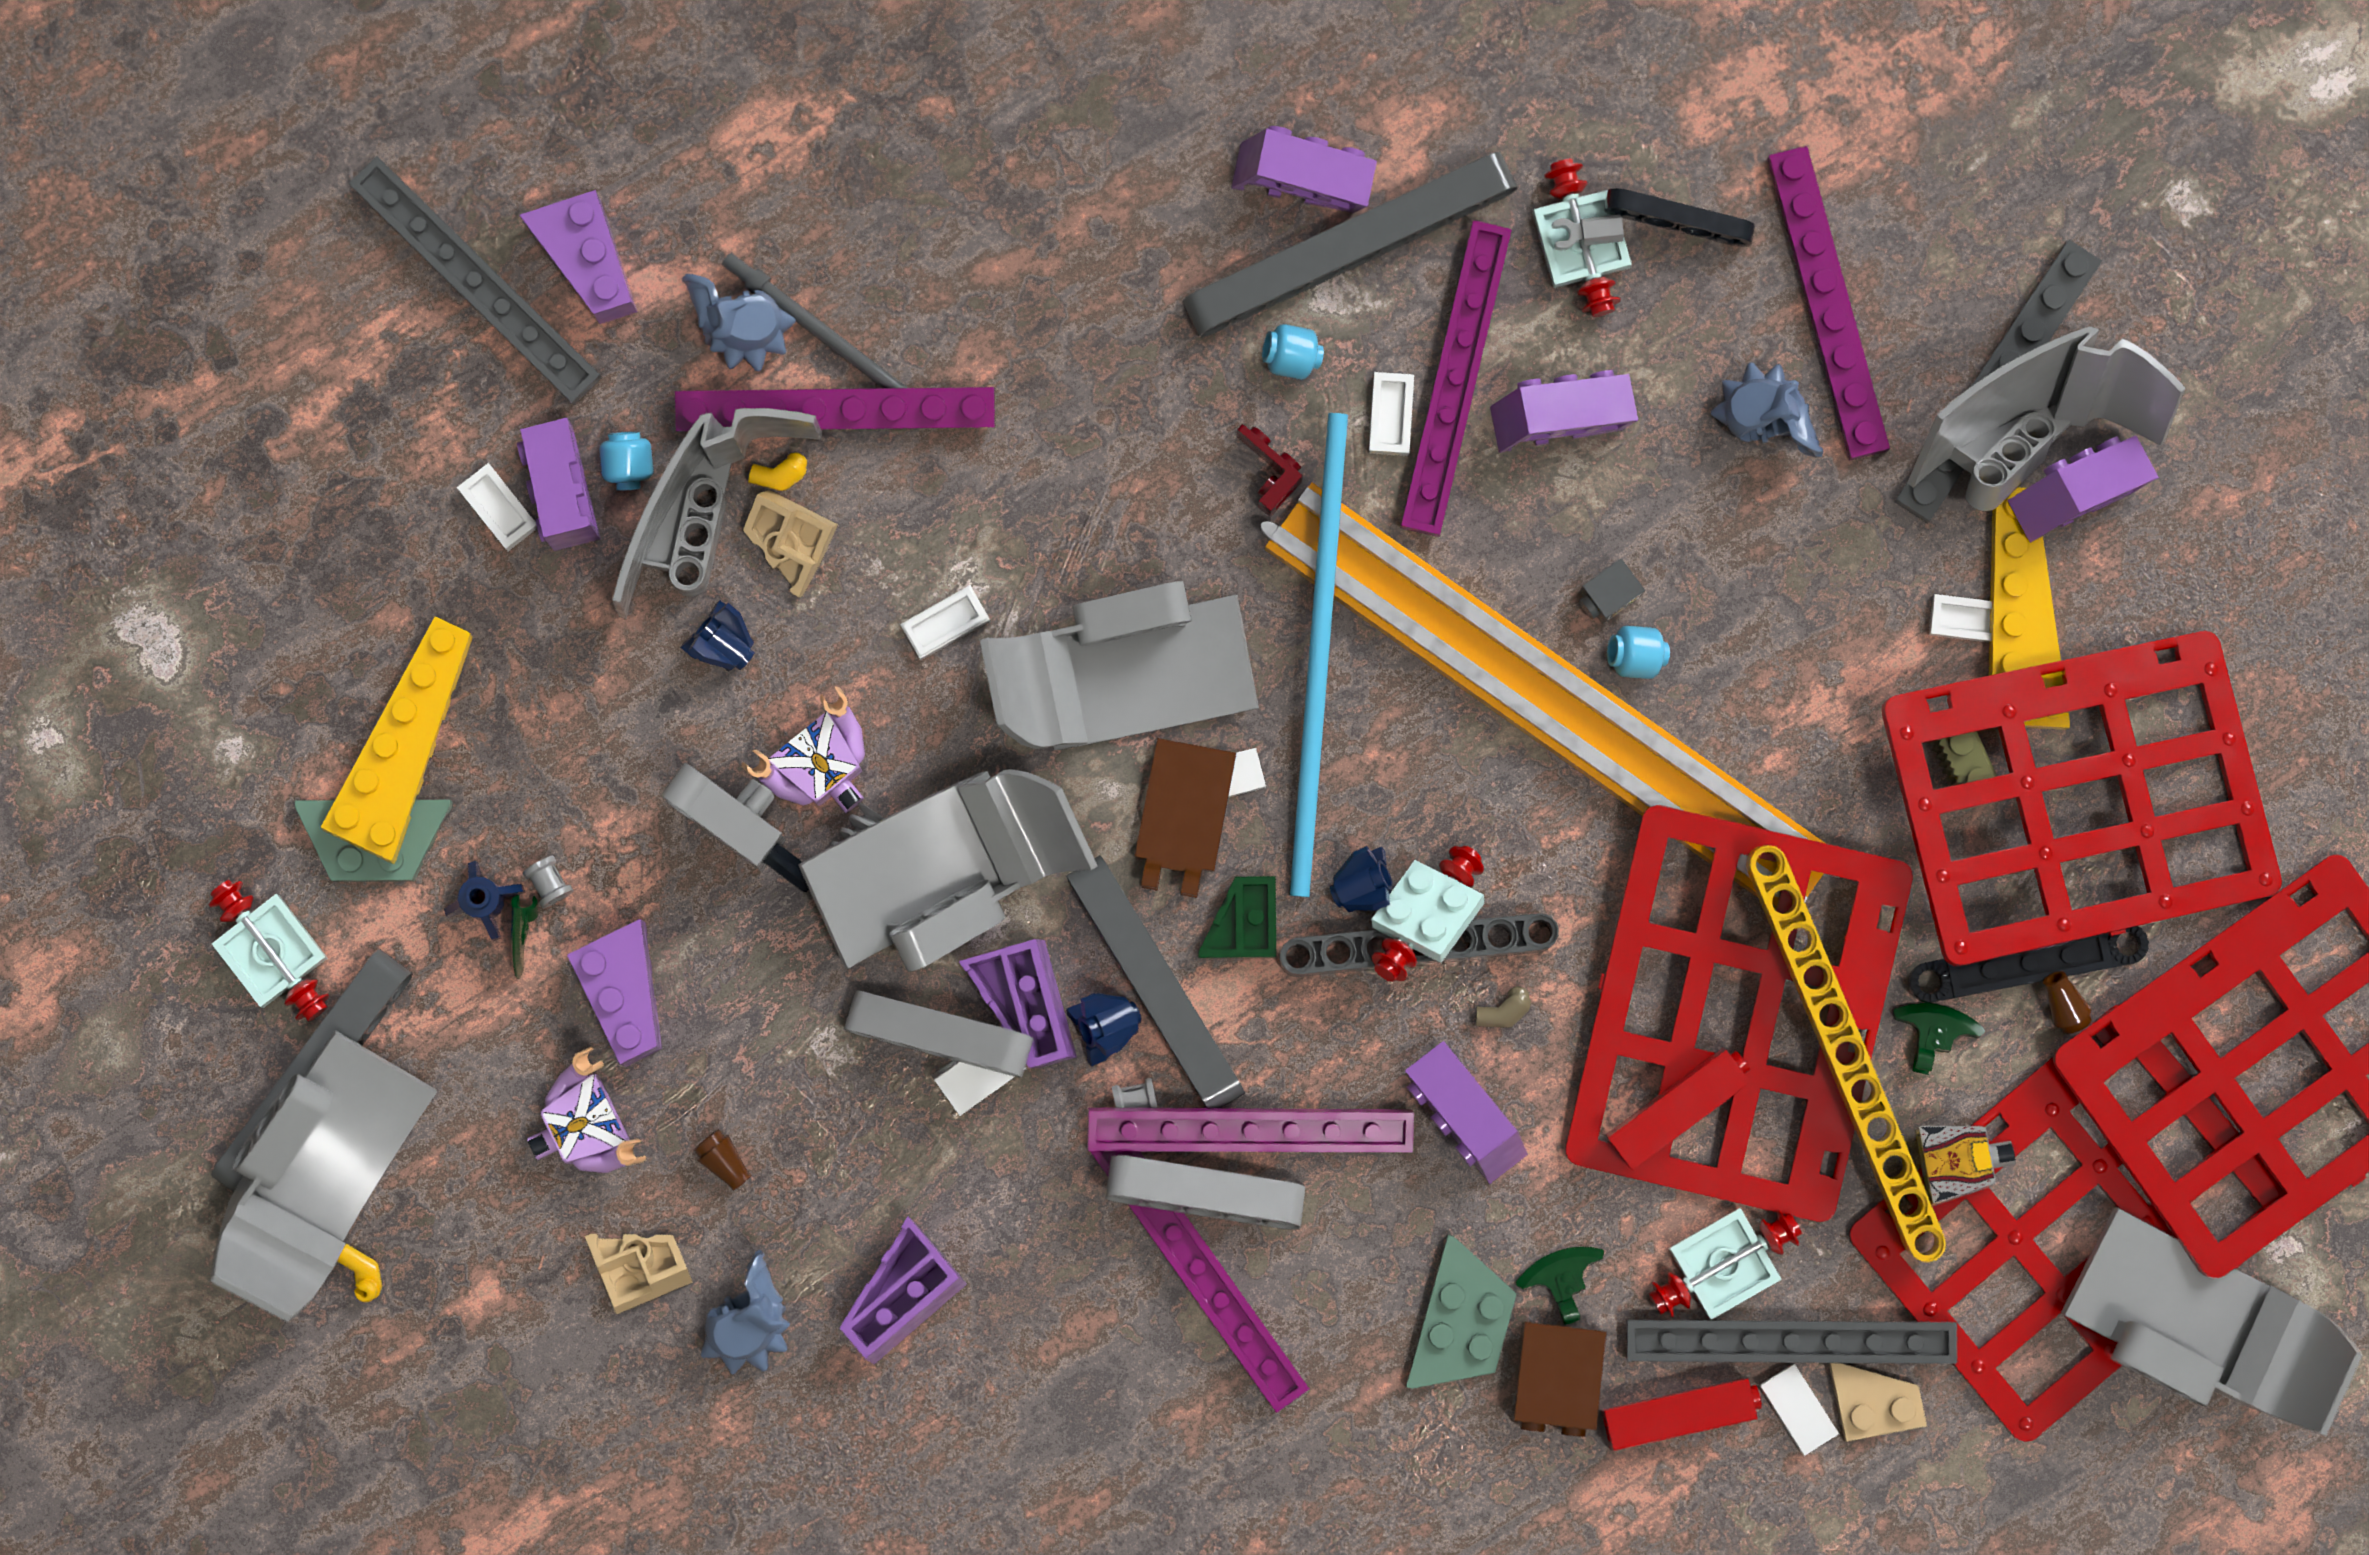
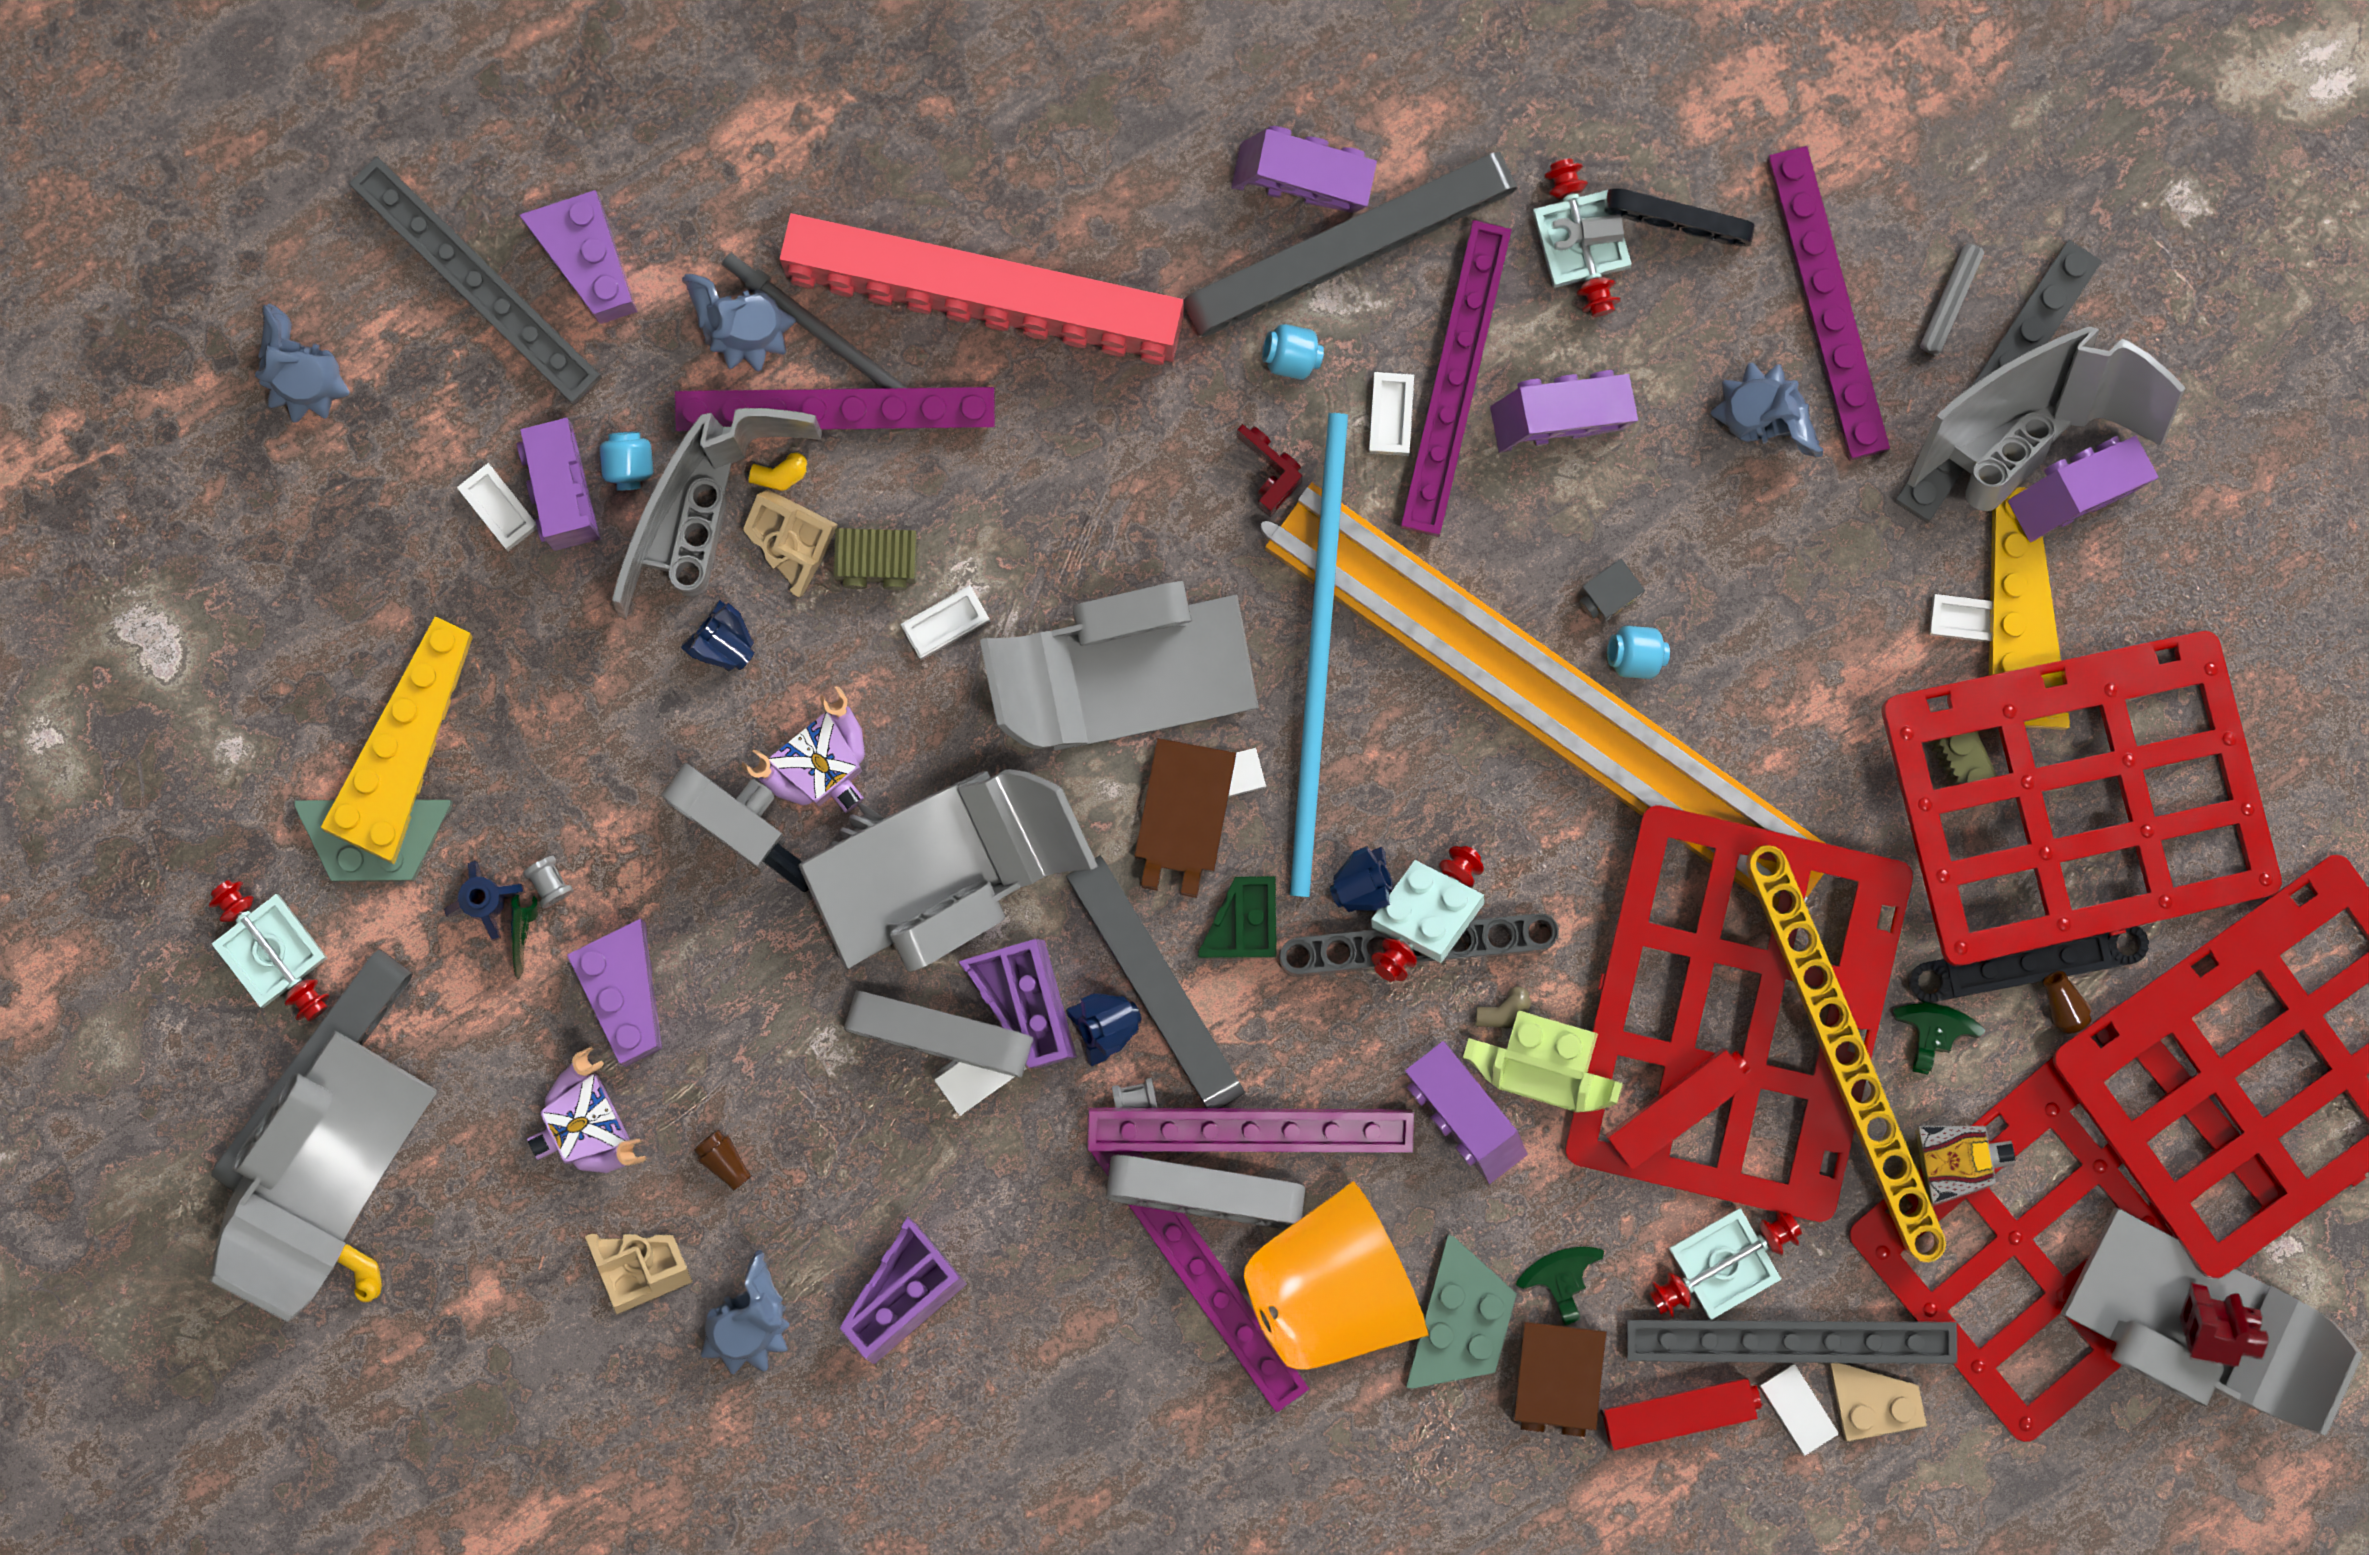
none -> sand blue head [255,304,350,423]
none -> coral brick [779,213,1184,365]
none -> olive brick [834,528,918,590]
none -> light orange piece [1244,1181,1429,1369]
none -> yellowish green plate [1463,1010,1623,1113]
none -> light grey axle [1920,243,1984,355]
none -> dark red hips [2180,1283,2269,1367]

